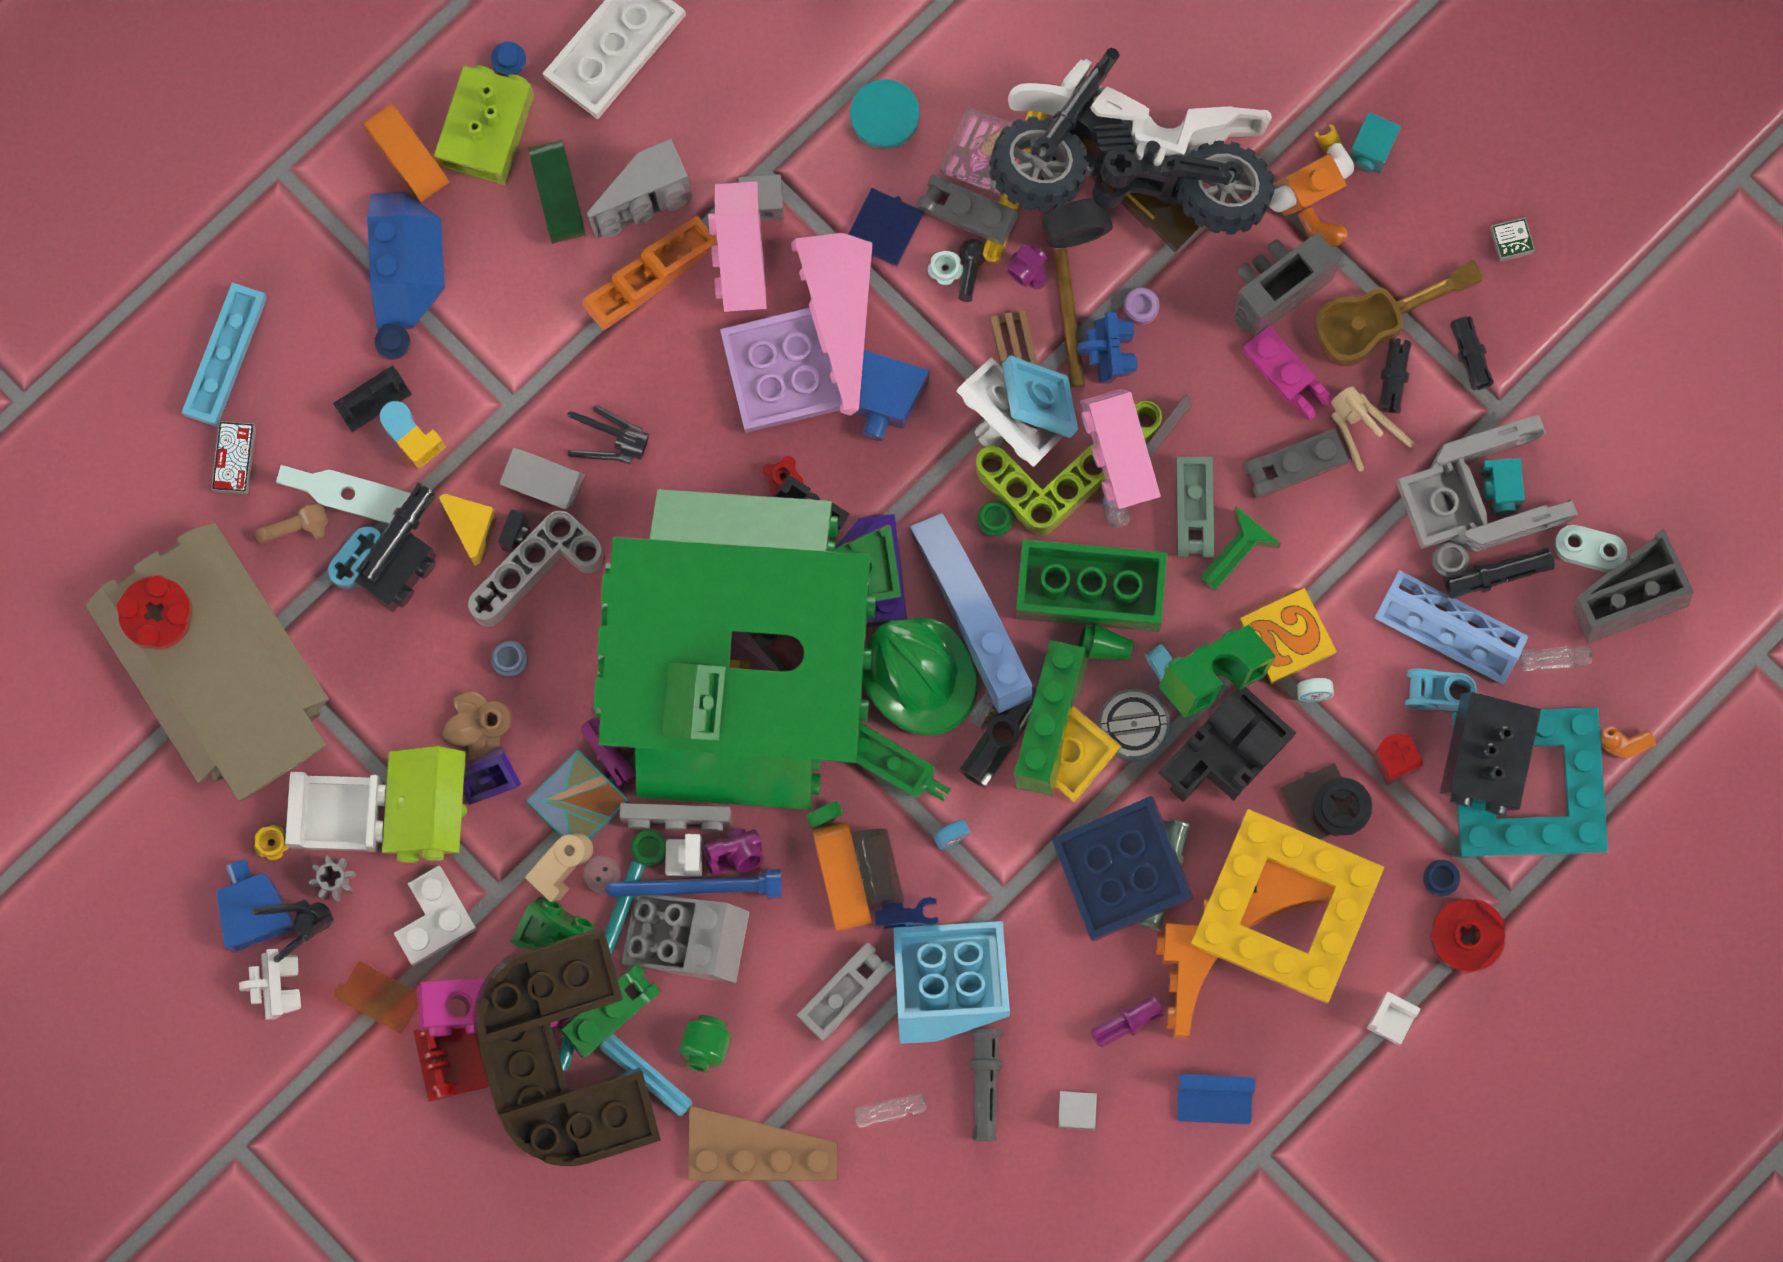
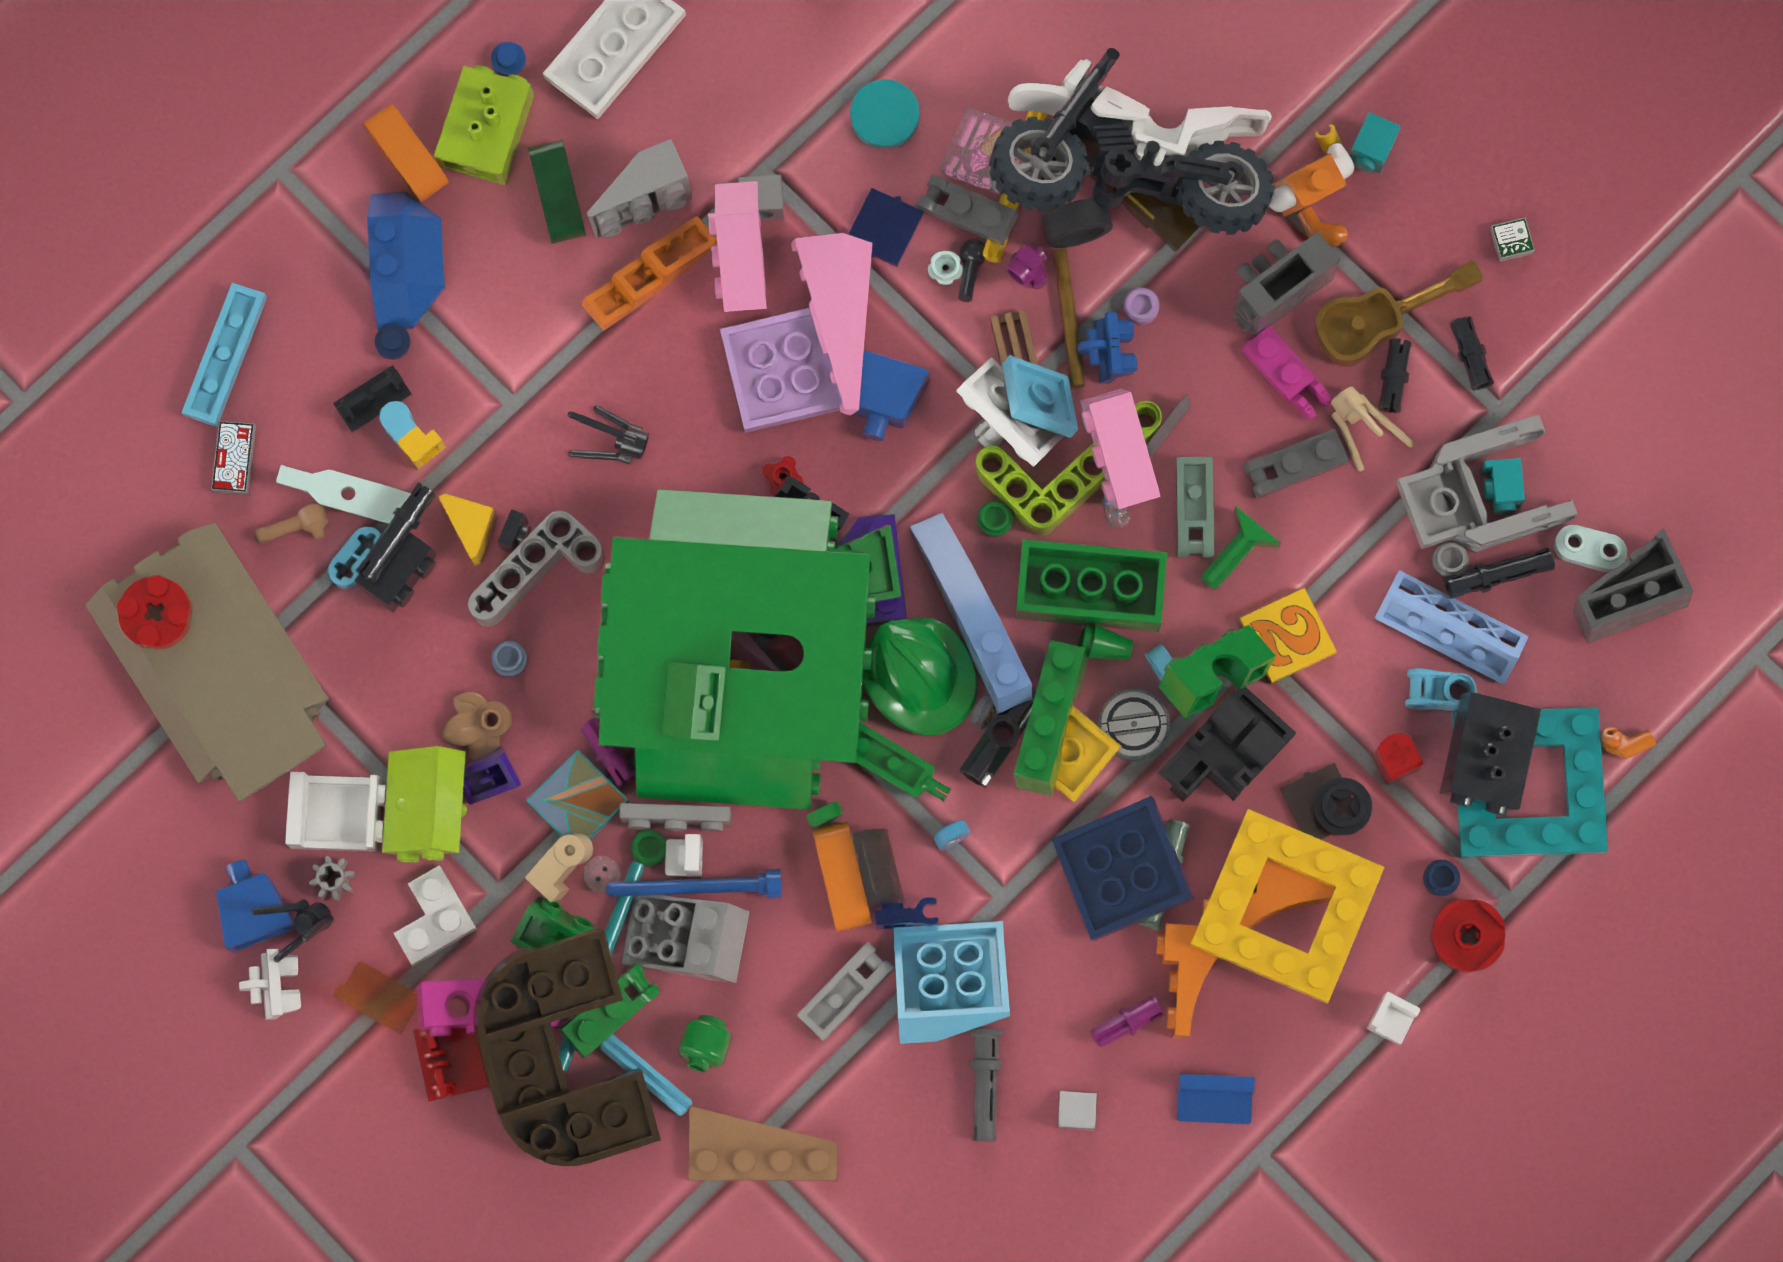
yellow plate [254,825,289,861] -> none
light grey hinge [500,447,585,510] -> none
magenta plate [704,828,764,876] -> none
clear axle [854,1092,927,1127] -> none
light aqua tile [1297,678,1334,702] -> none
clear axle [1519,645,1592,671] -> none

